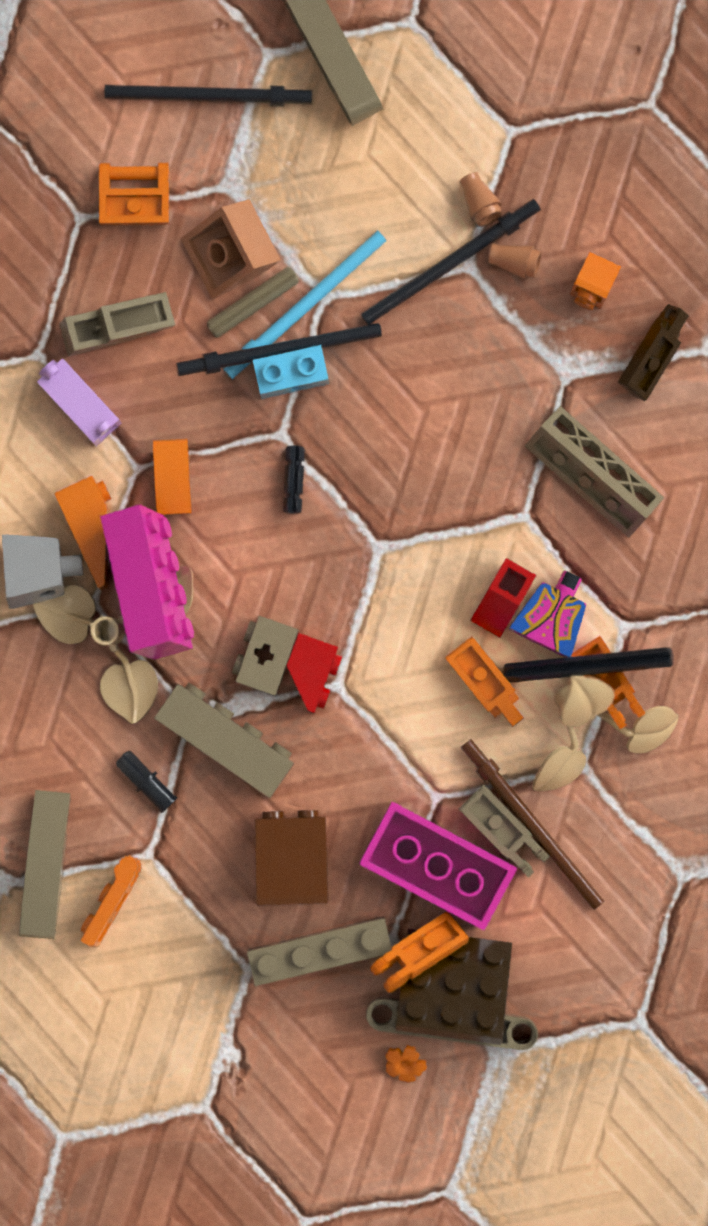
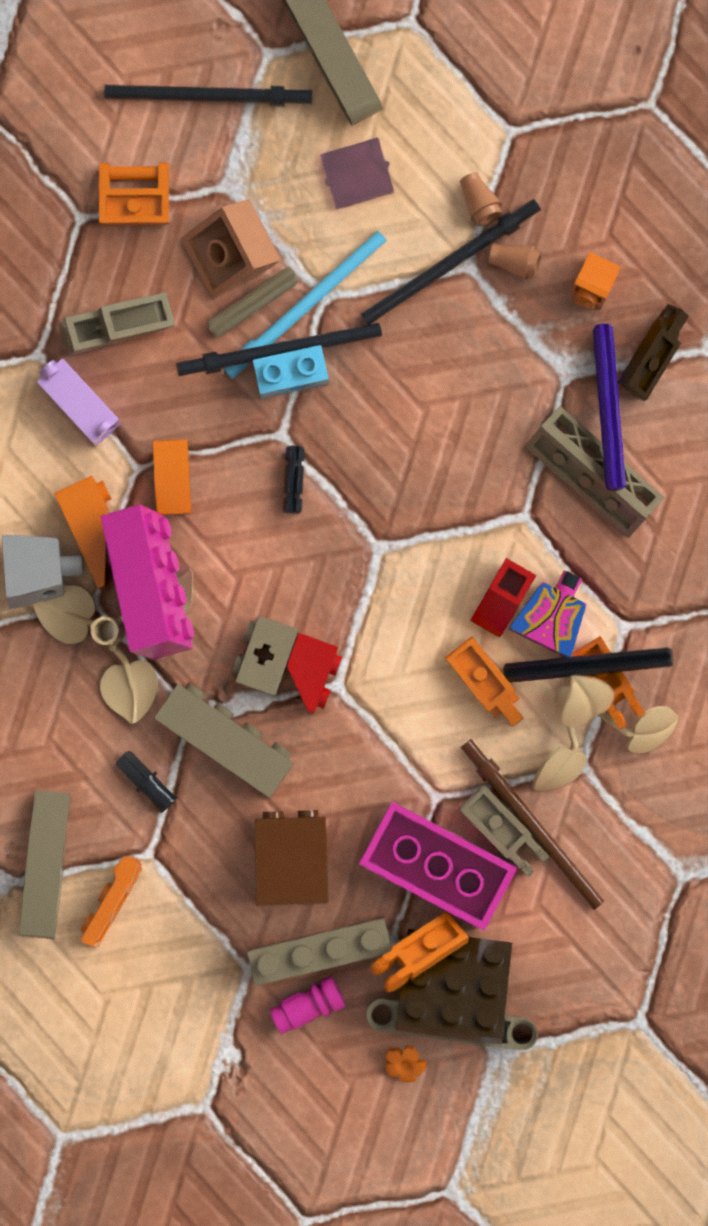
none -> dark pink axle [270,975,347,1034]
none -> piece [320,137,394,210]
none -> dark purple axle [593,324,626,491]

